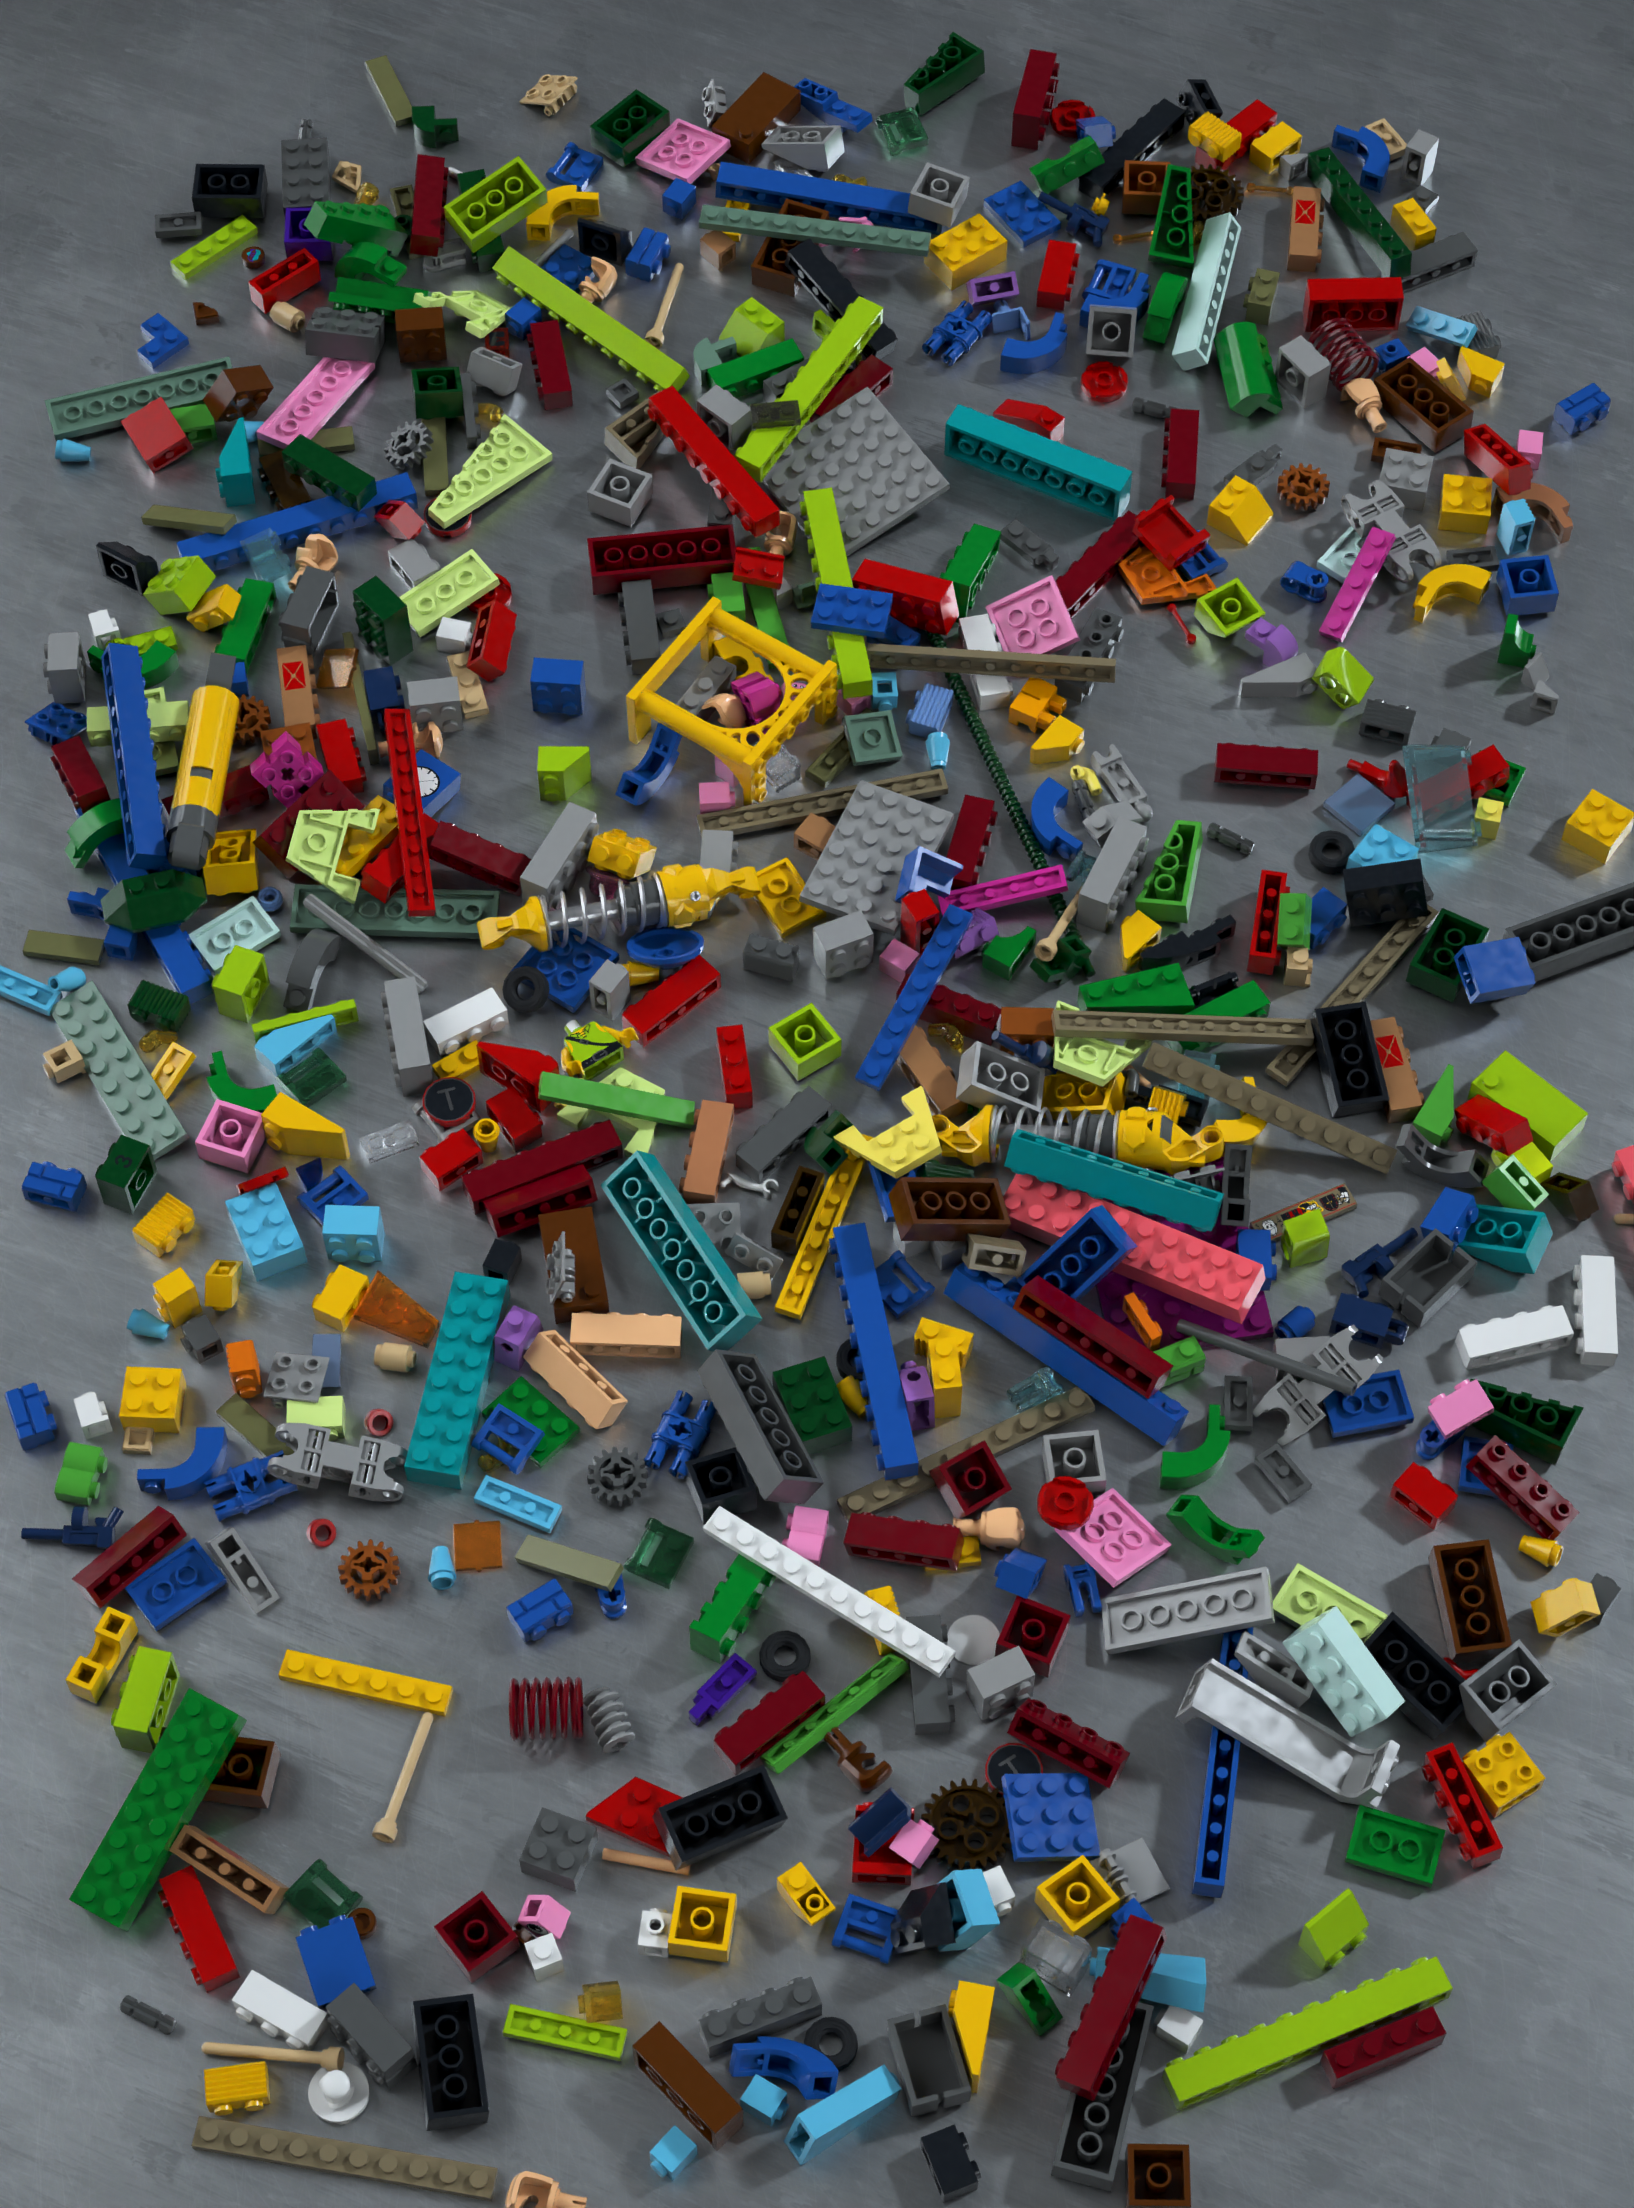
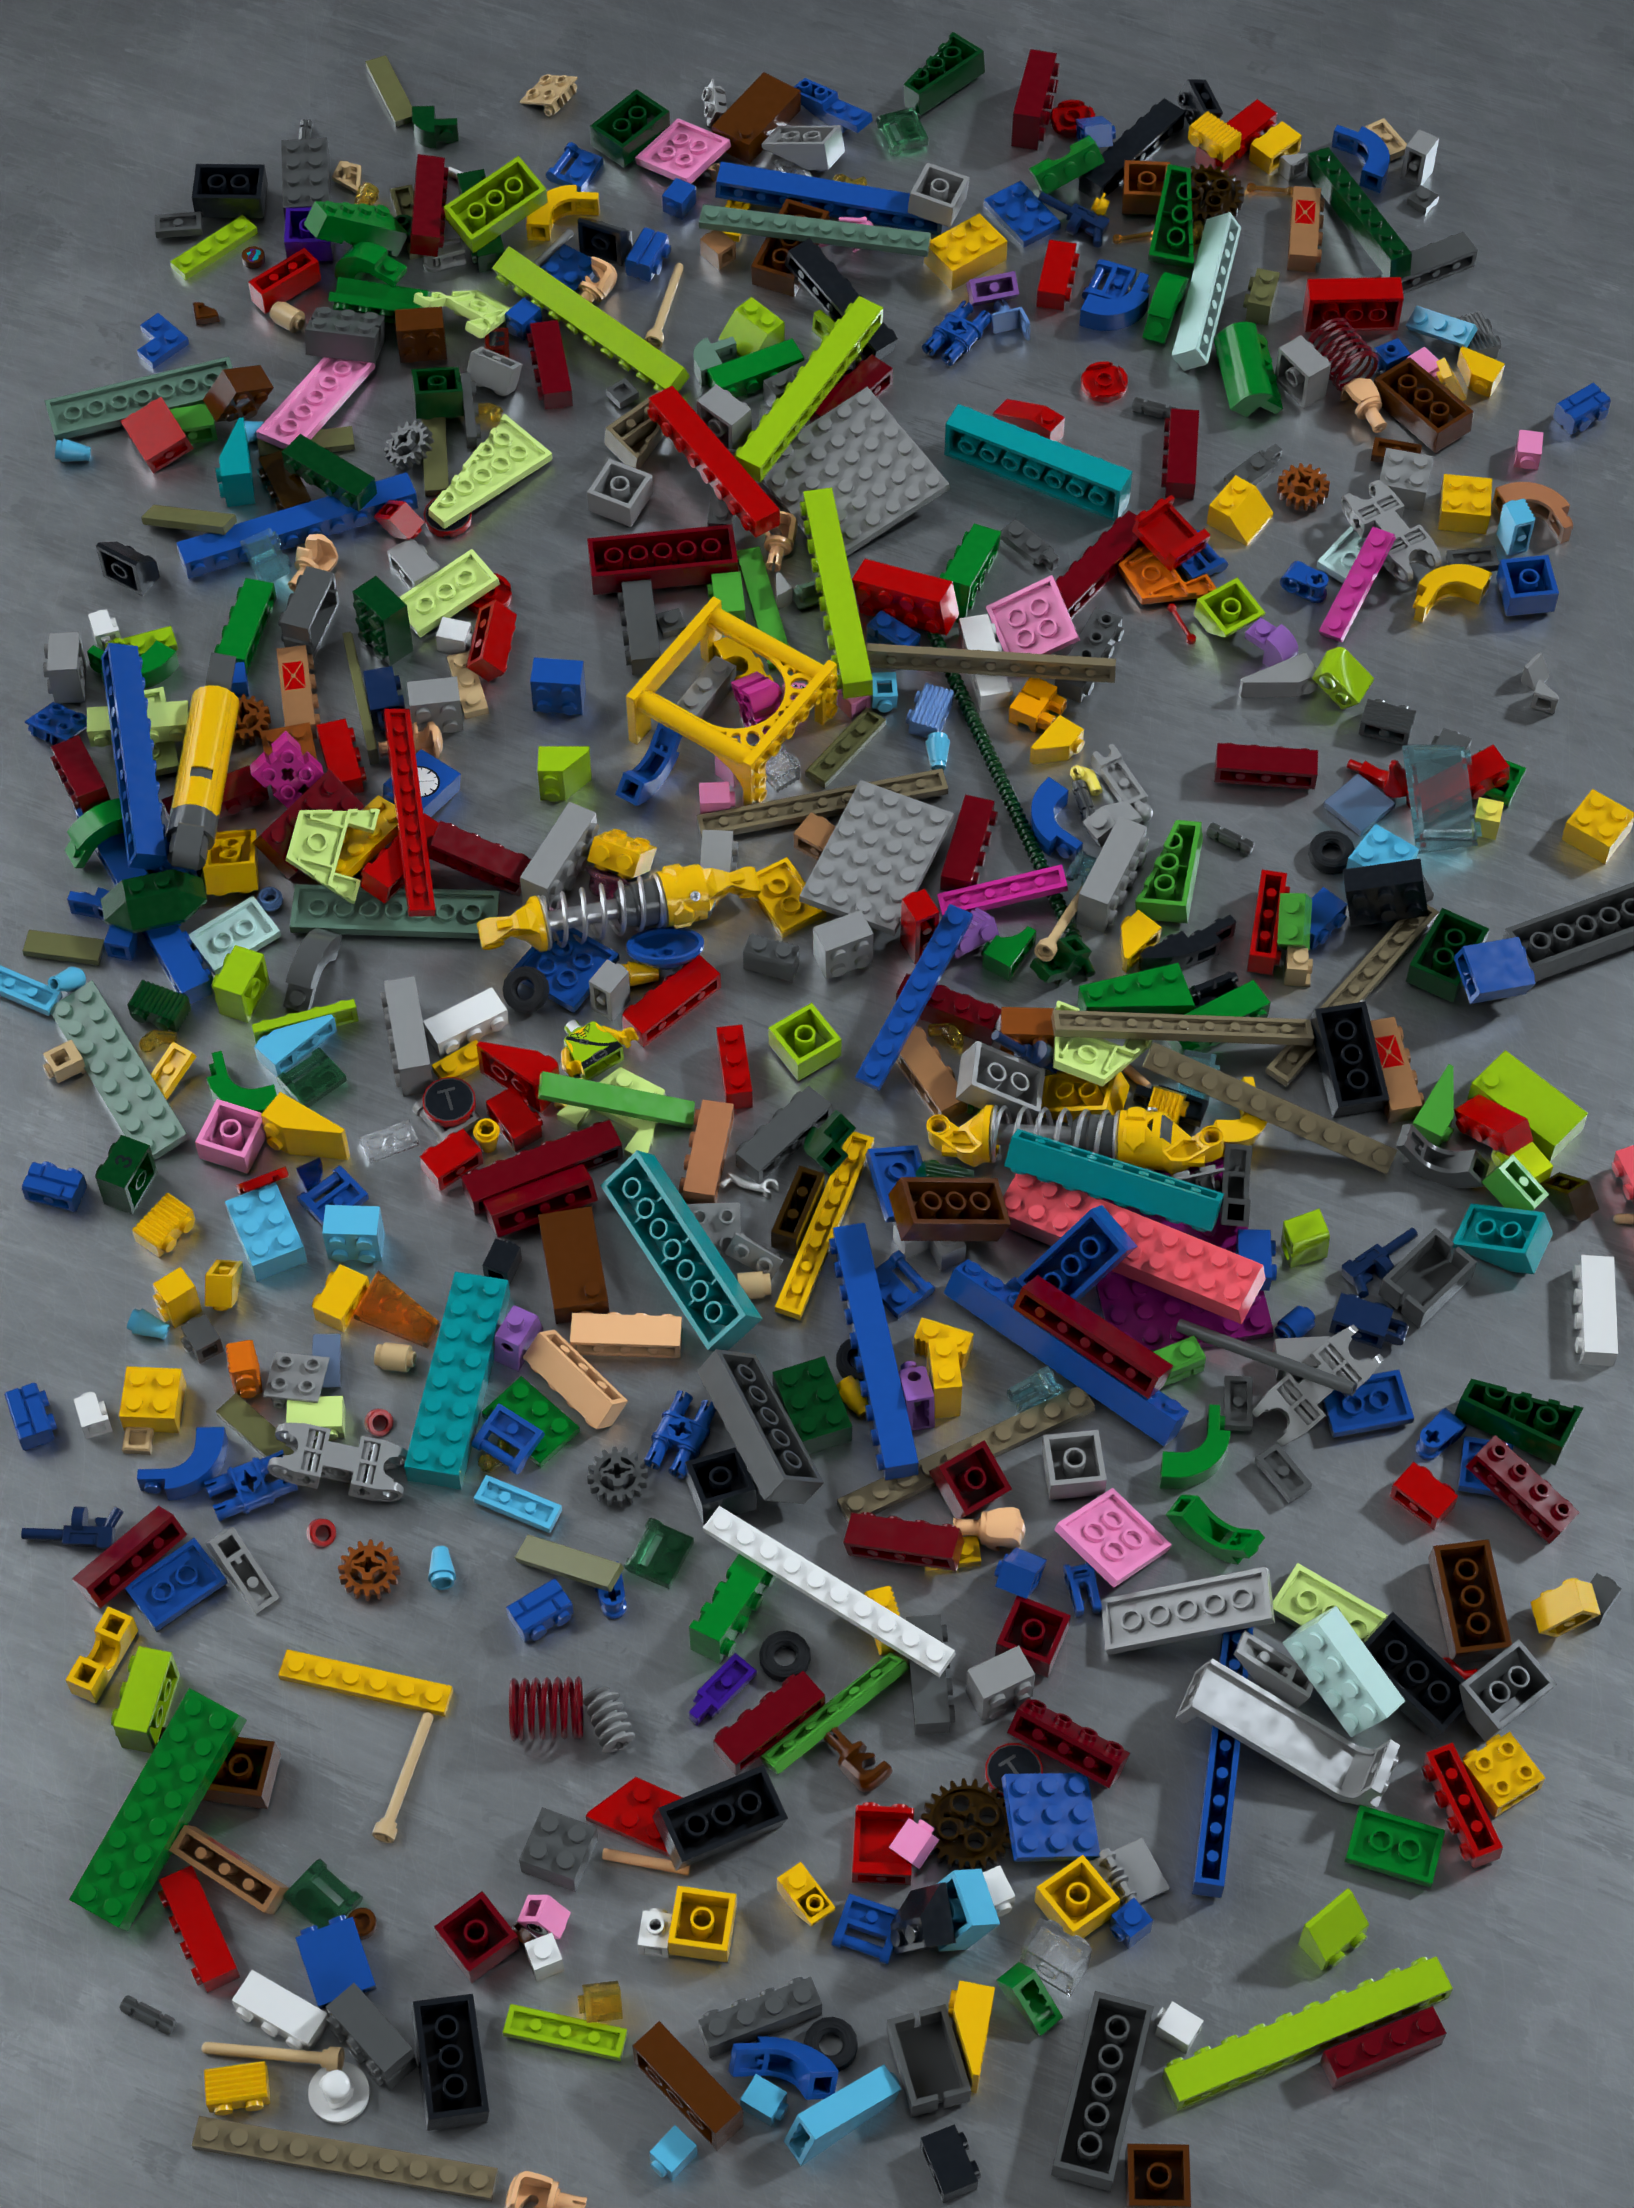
bright green brick [54,1442,108,1506] -> none
lime brick [143,555,216,615] -> none
yellow brick [186,584,242,632] -> none
light grey axle [303,894,428,994] -> none
clear orange piece [316,648,359,689] -> none
clear orange piece [453,1520,502,1572] -> none
light grey hinge [546,1231,575,1305] -> none
light nougat piece [701,693,747,743] -> none
red plate [732,547,785,590] -> none
clear smoke plate [750,400,801,429] -> none
bright pink brick [782,1505,829,1567] -> none
blue plate [811,583,893,639] -> none
light yellow wing [833,1086,942,1179] -> none
sand green plate [842,710,903,766] -> none
dark blue panel [848,1787,911,1857] -> none
bright pink brick [879,938,920,983] -> none
blue panel [895,846,963,904] -> none
white sticker [947,1615,1000,1665] -> none
dark tan brick [962,1233,1027,1277] -> none
blue arch [1000,312,1068,374] -> none
red tile [1037,1476,1094,1530] -> none
dark red brick [1055,1914,1167,2101] -> none
light grey brick [1086,304,1137,358] -> none
medium azure slope [1089,1947,1206,2012] -> none
dark grey arm [1122,1069,1140,1098] -> none
orange plate [1122,1292,1162,1351] -> none
tile [1249,1183,1357,1242] -> none
yellow brick [1390,198,1437,251] -> none
blue brick [1420,1187,1479,1252] -> none
bright pink brick [1428,1379,1494,1440] -> none
white brick [1455,1305,1574,1370] -> none
red brick [1464,424,1533,495] -> none
green arch [1497,613,1537,668] -> none
yellow cone [1518,1535,1563,1568] -> none

